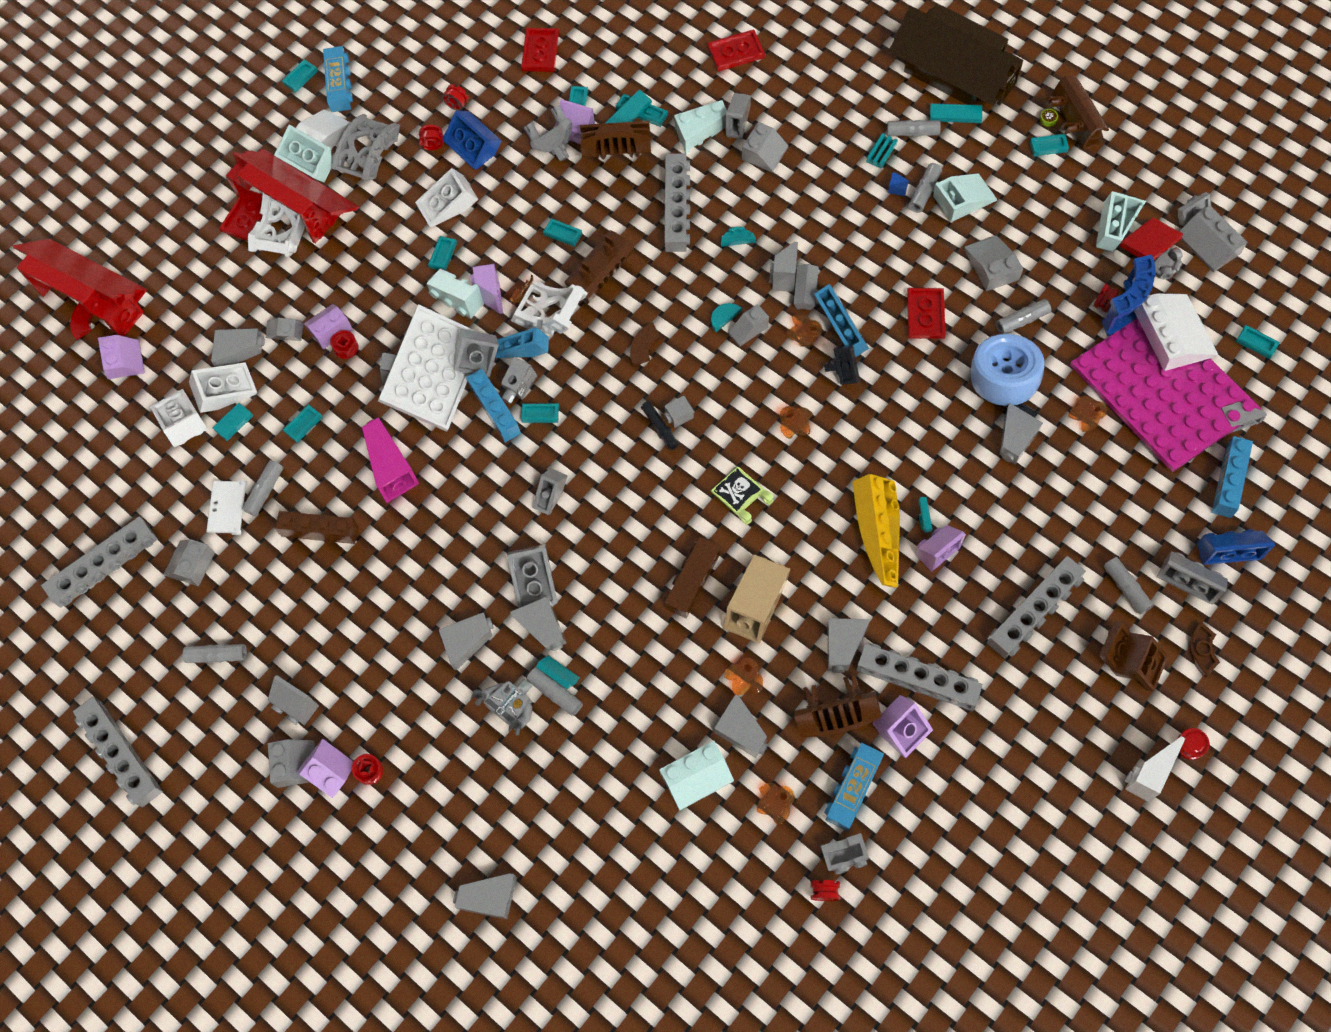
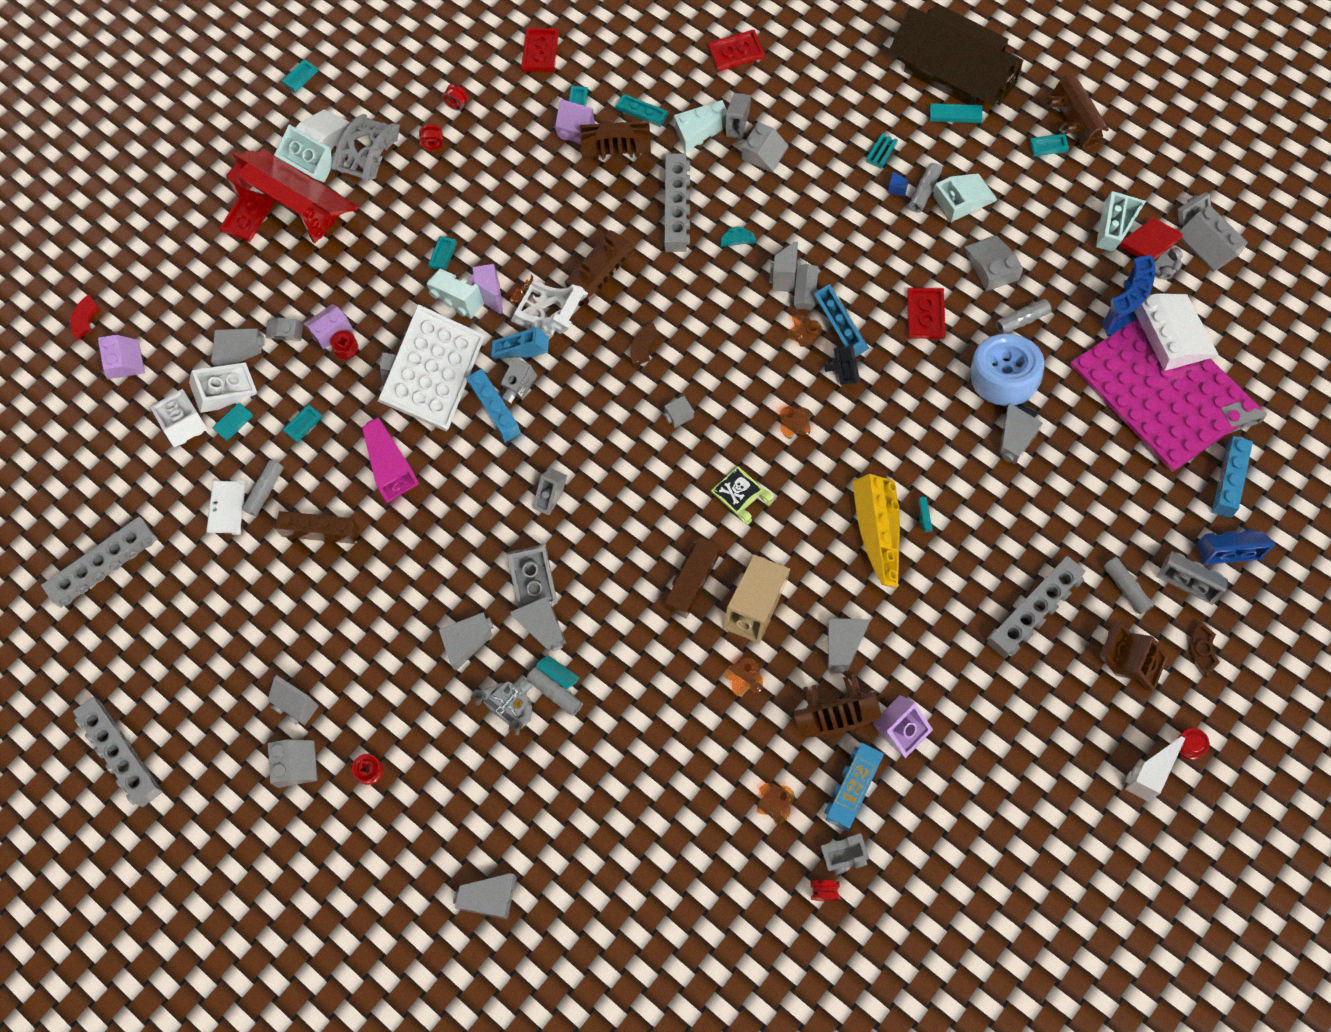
red panel [11,239,148,337] -> none
light grey slope [163,539,215,587] -> none
light grey axle [183,644,247,663] -> none
white fence [248,193,305,257] -> none
lavender slope [297,739,354,798] -> none
dark azure brick [323,46,353,112] -> none
white slope [415,168,478,227] -> none
blue slope [443,111,502,169] -> none
light grey slope [454,329,499,377] -> none
teal tile [521,403,559,423] -> none
light grey connector [524,105,572,161] -> none
teal tile [543,218,583,247] -> none
teal tile [606,89,652,123] -> none
black pin [641,401,679,451] -> none
light aqua slope [659,741,734,810] -> none
teal tile [711,303,742,332] -> none
light grey slope [714,694,768,758] -> none
light grey slope [729,304,769,347] -> none
light grey brick [856,643,983,711] -> none
light grey axle [887,120,941,137] -> none
lavender slope [916,525,966,572] -> none
tile [1040,109,1058,127] -> none
clear orange plate [1068,396,1107,432] -> none
red wheel [1093,283,1119,313] -> none
teal tile [1235,325,1280,359] -> none

